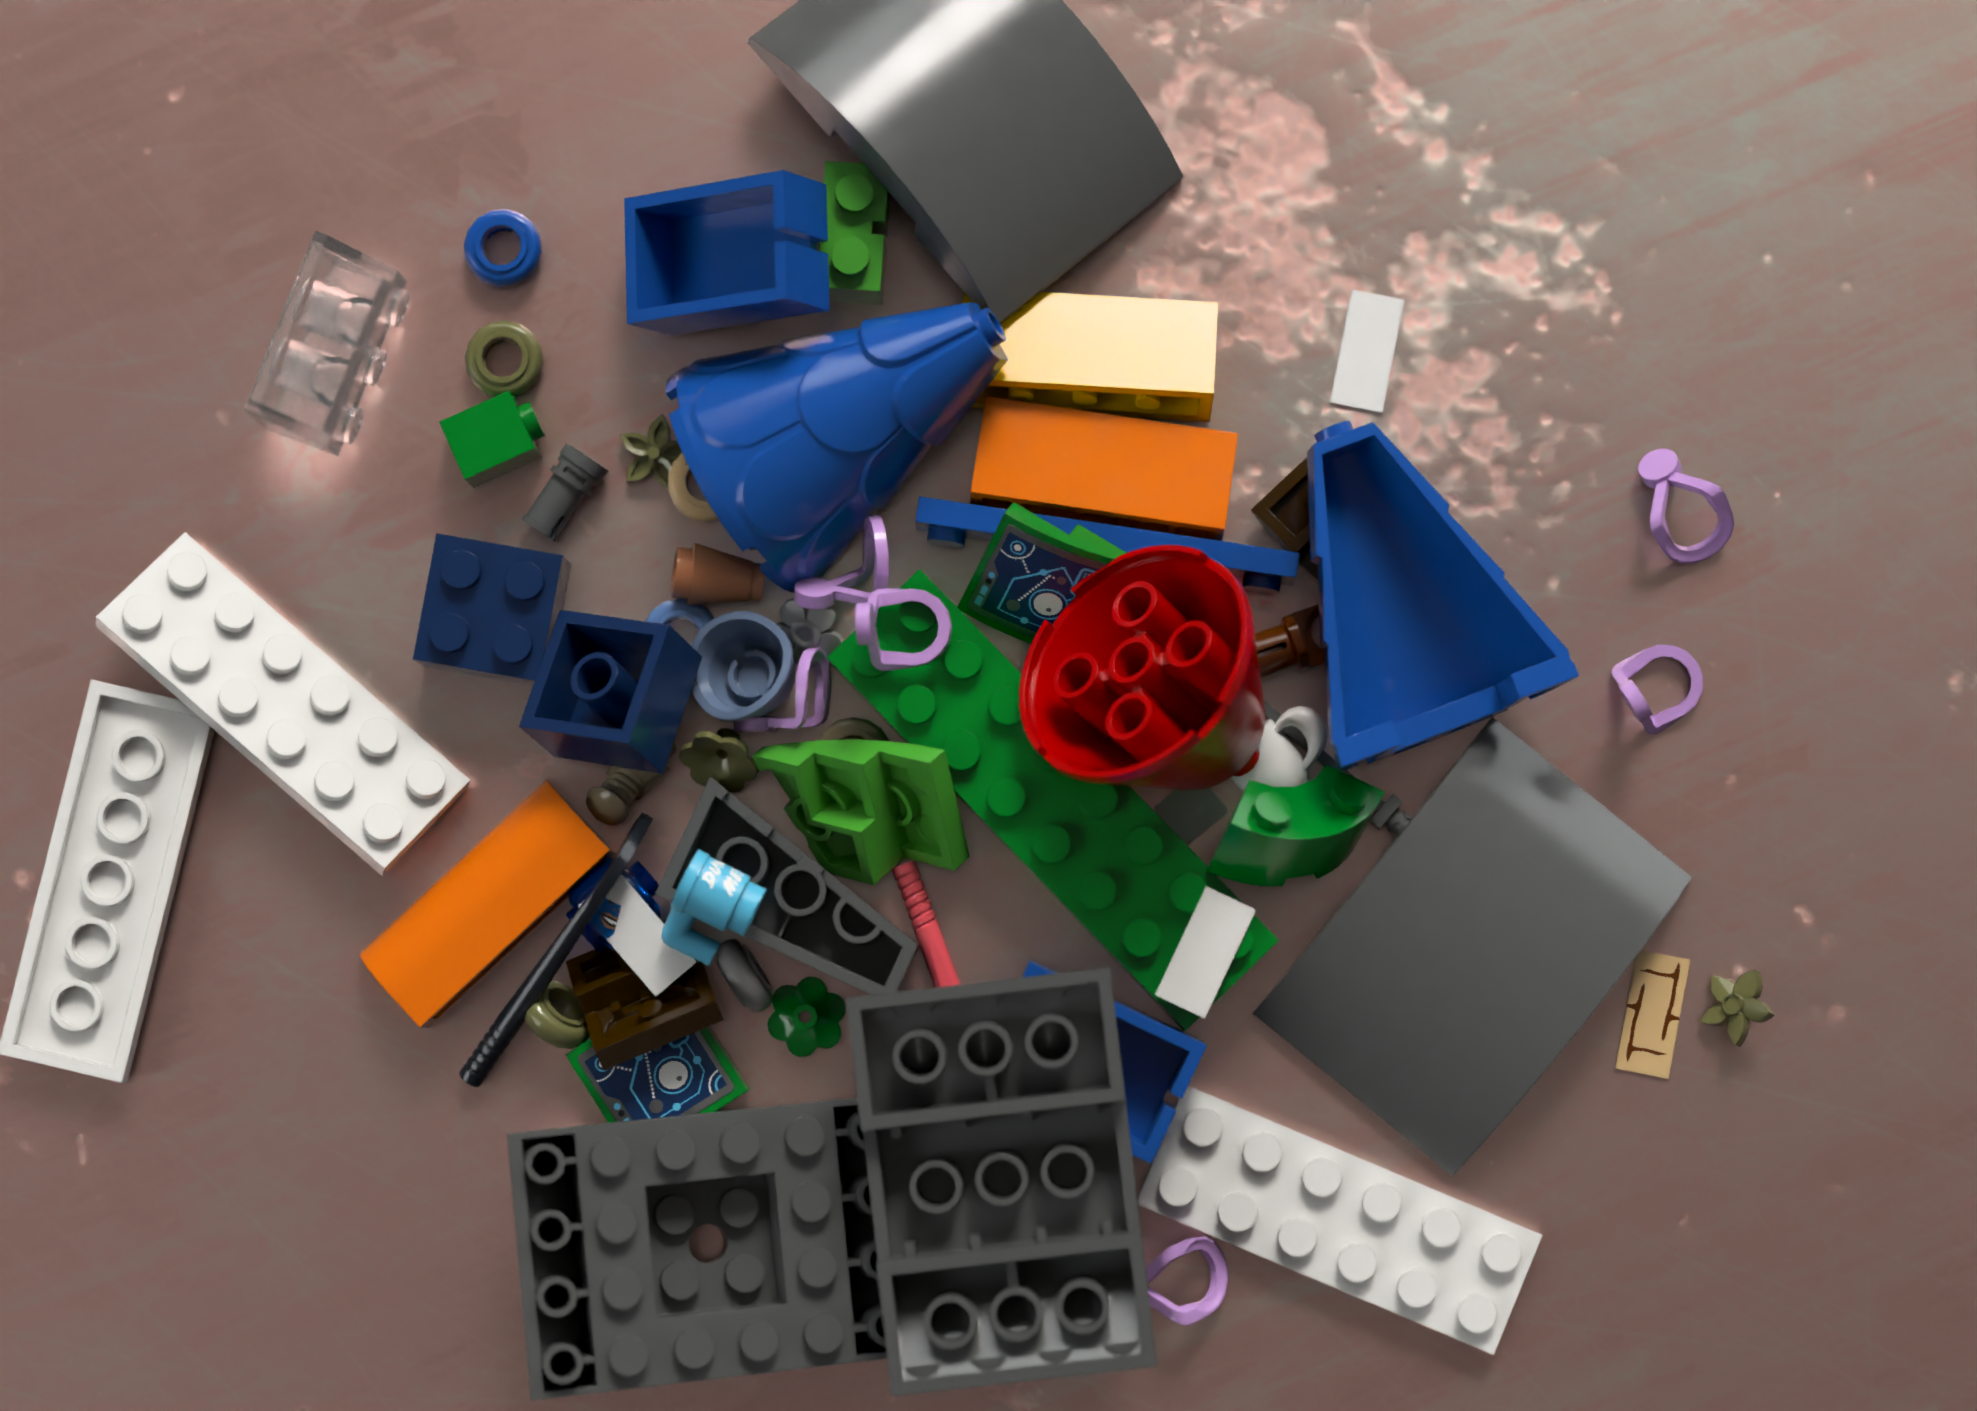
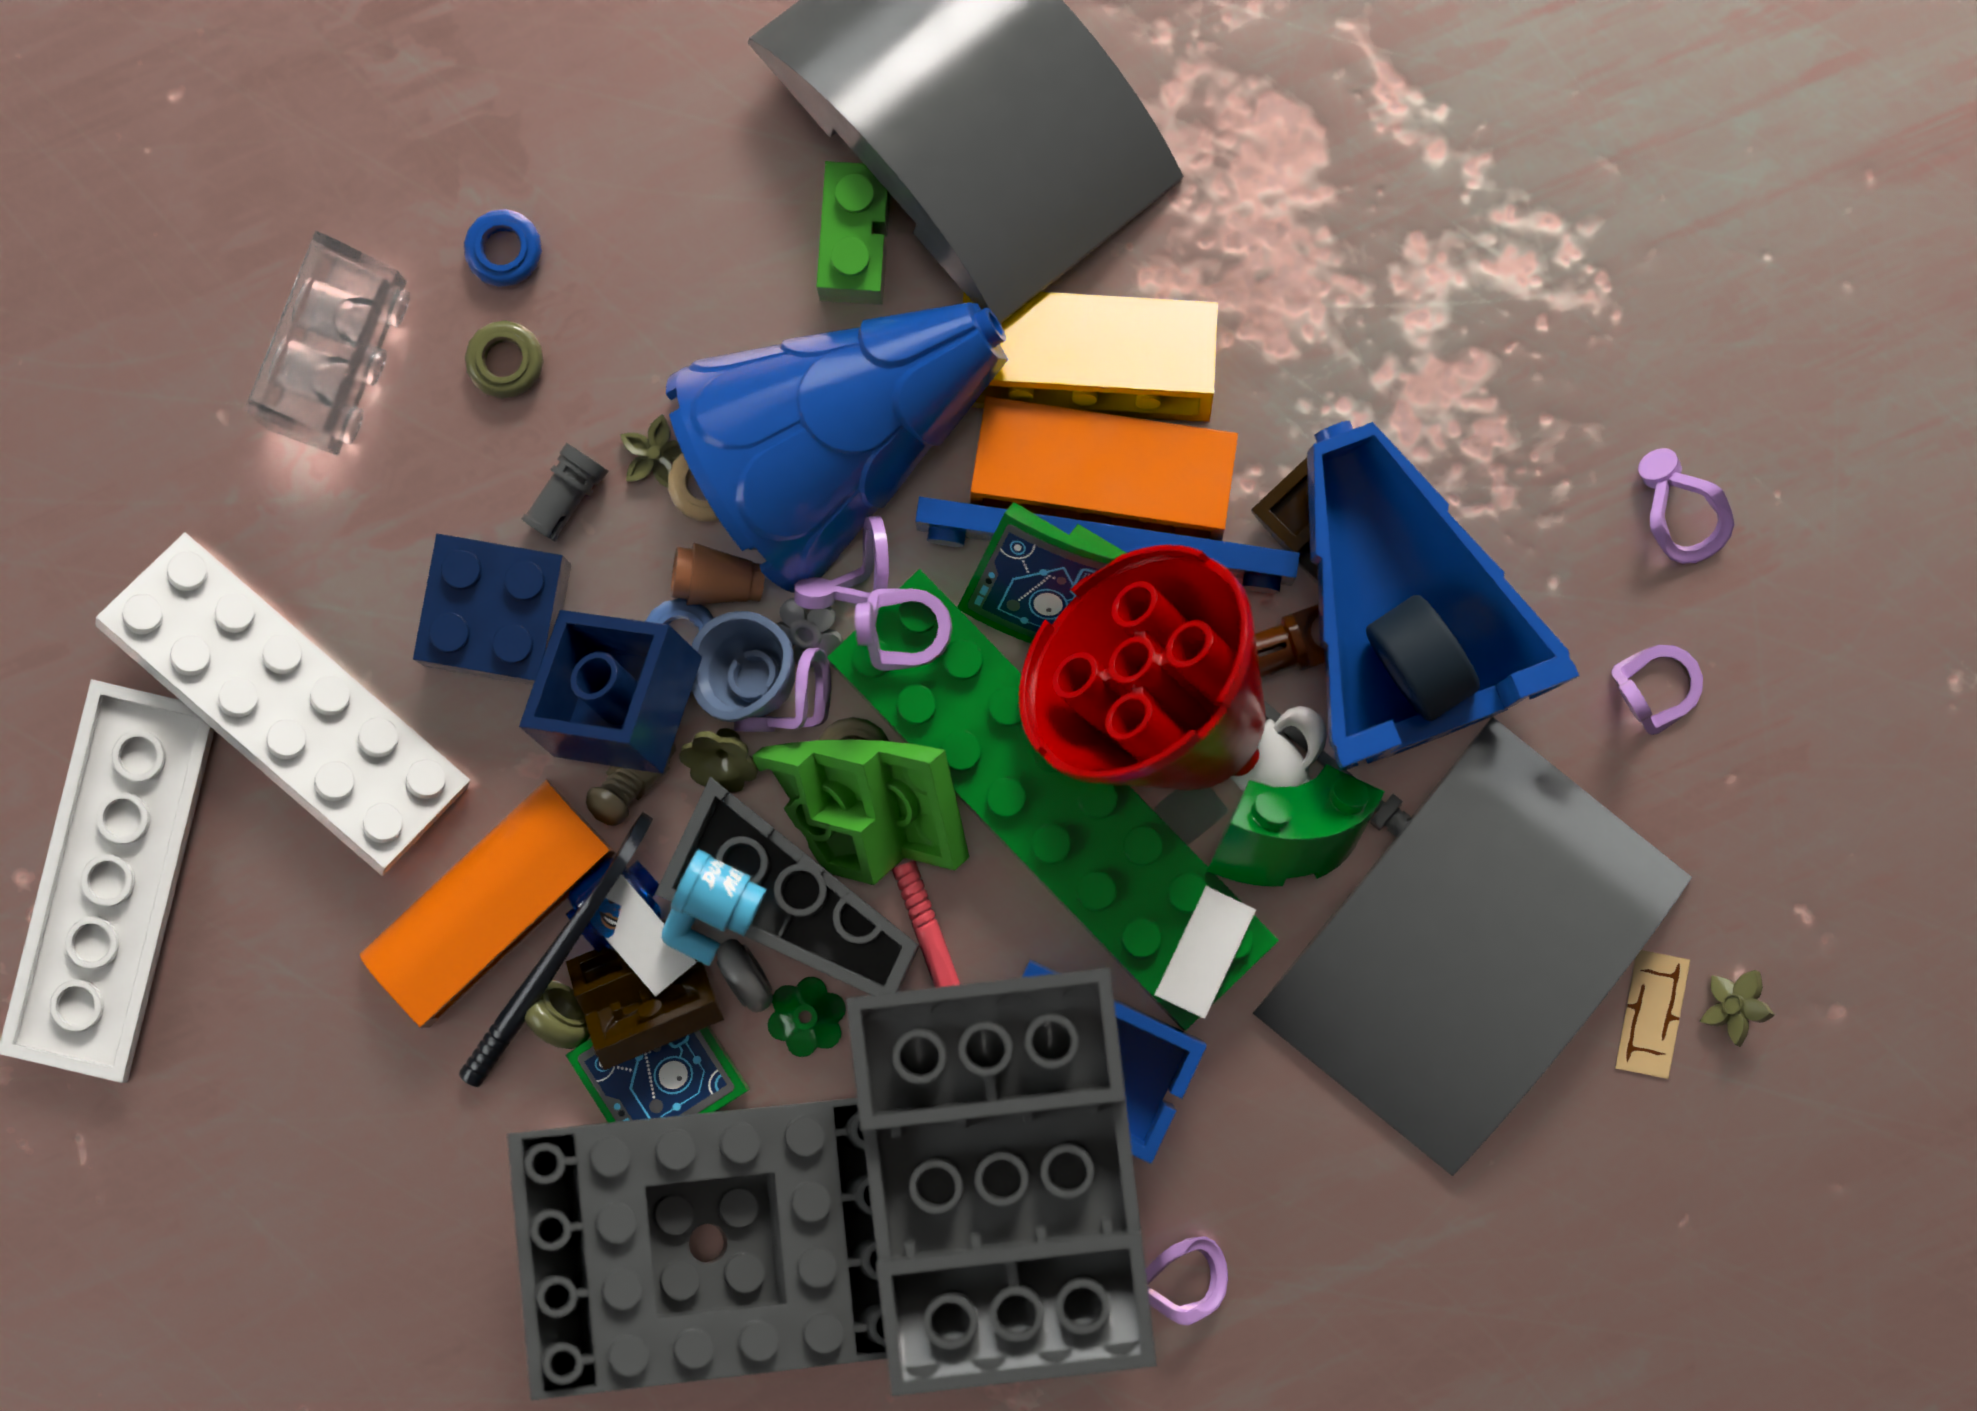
green brick [439,390,545,488] -> none
blue piece [624,170,830,336] -> none
white plate [1137,1086,1542,1355] -> none
white sticker [1330,290,1404,413] -> none
none -> black wheel [1366,595,1480,721]

